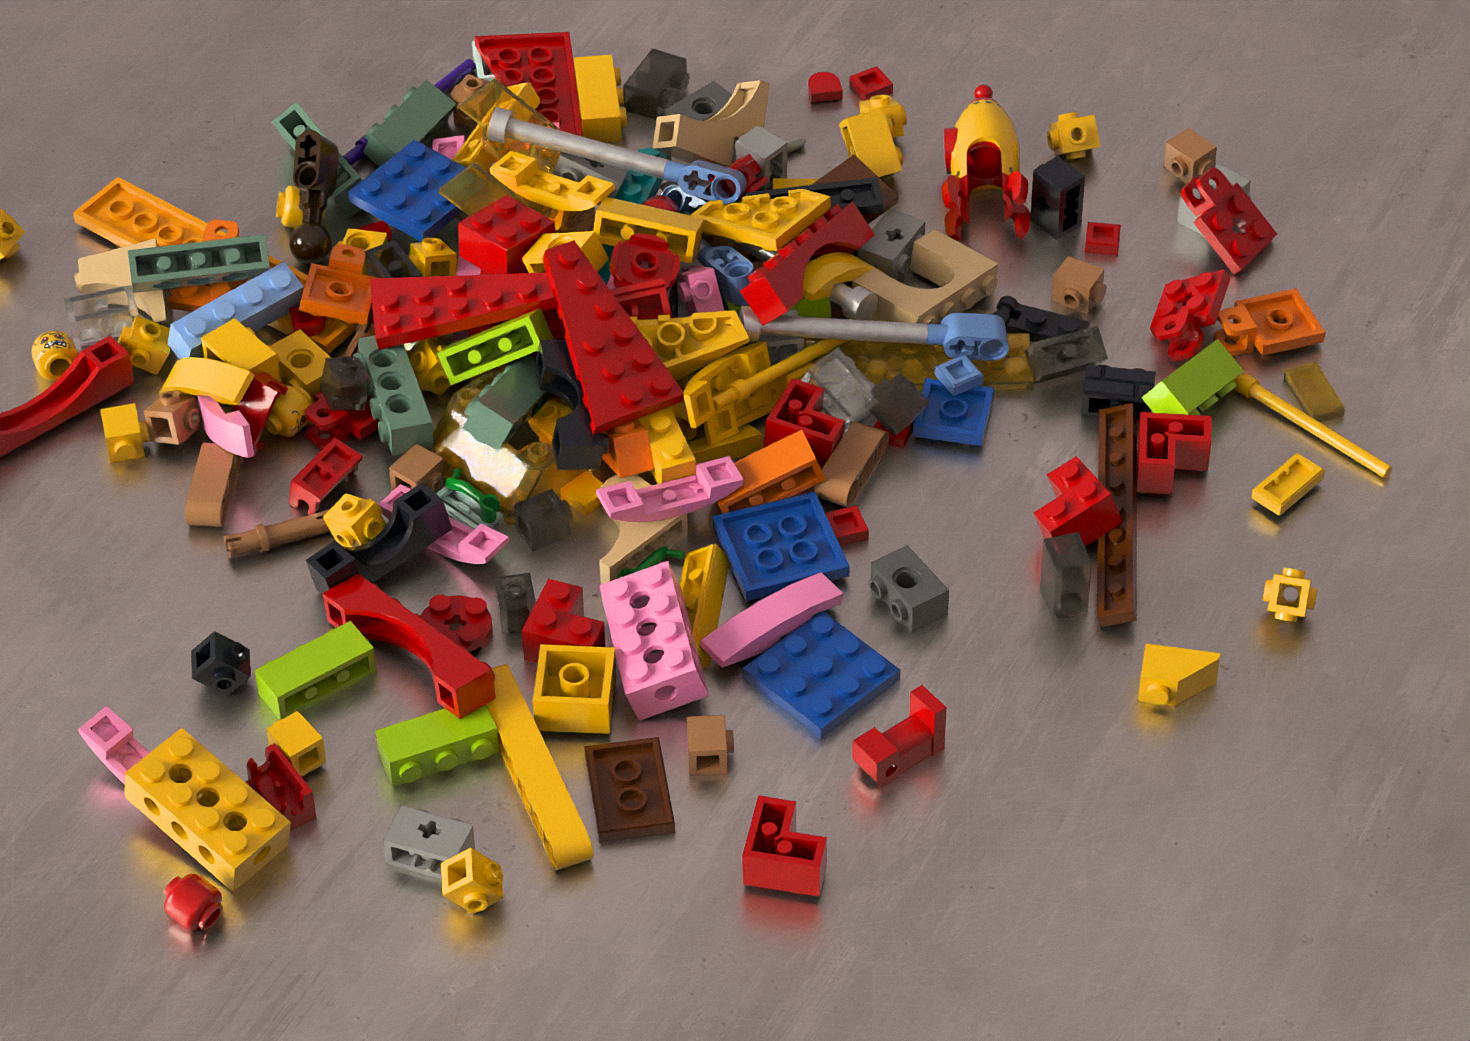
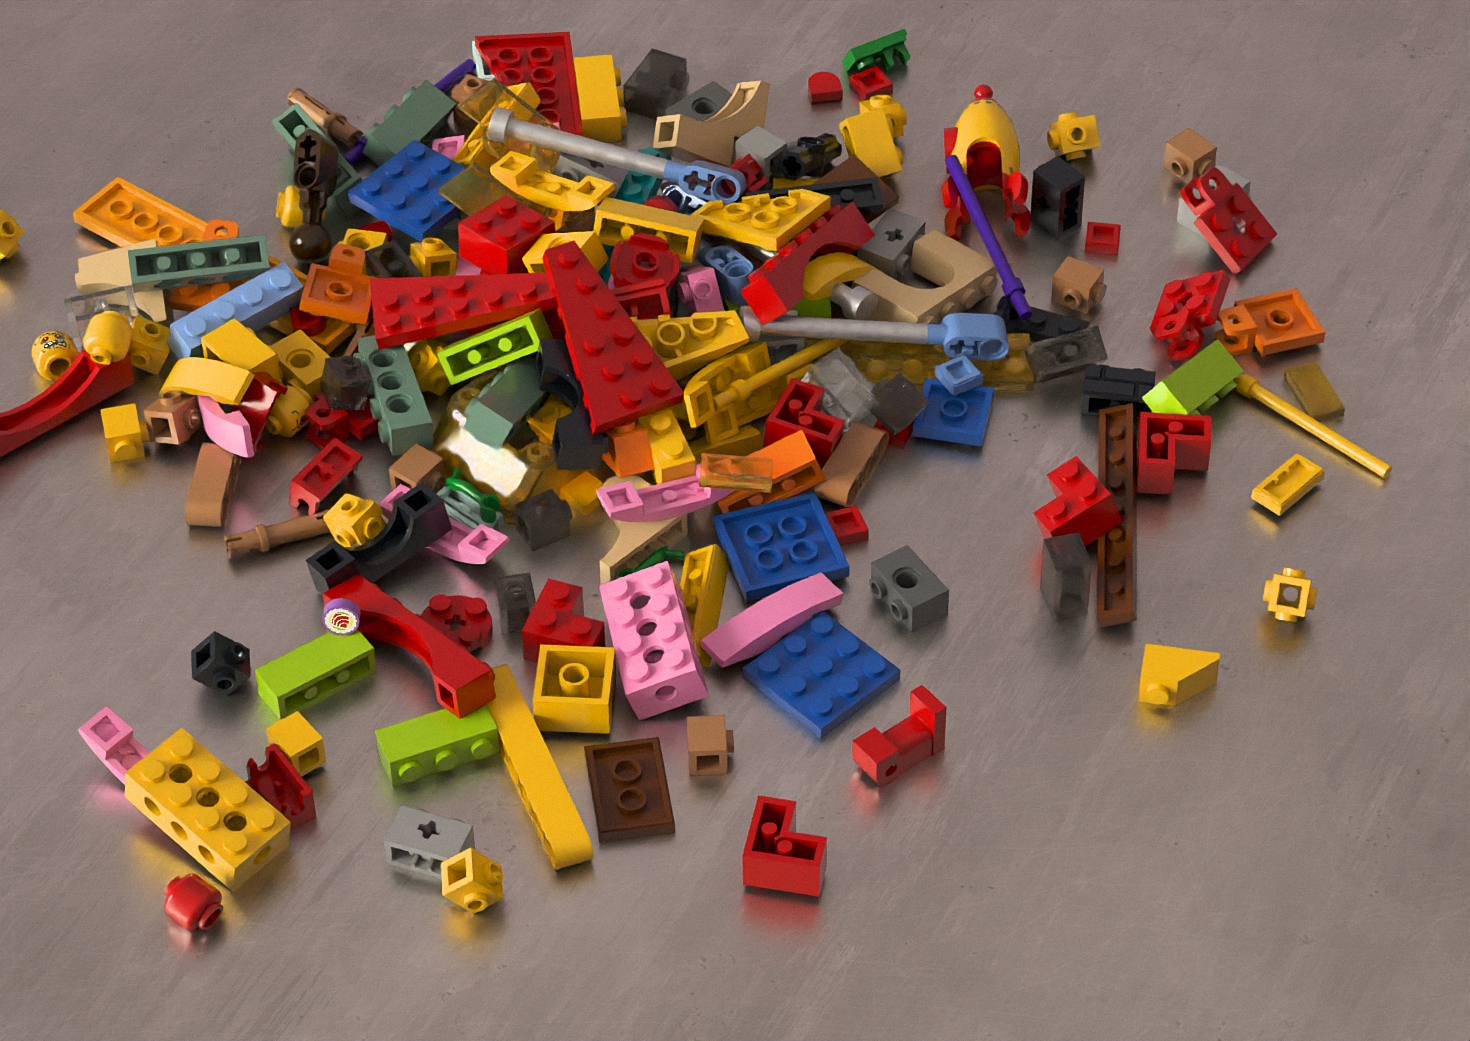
none -> yellow head [83,311,133,365]
none -> medium nougat pin [287,88,364,149]
none -> tile [322,598,361,635]
none -> clear yellow tile [699,453,773,493]
none -> black piece [778,133,842,181]
none -> green plate [842,29,910,72]
none -> dark purple bar [945,155,1033,320]

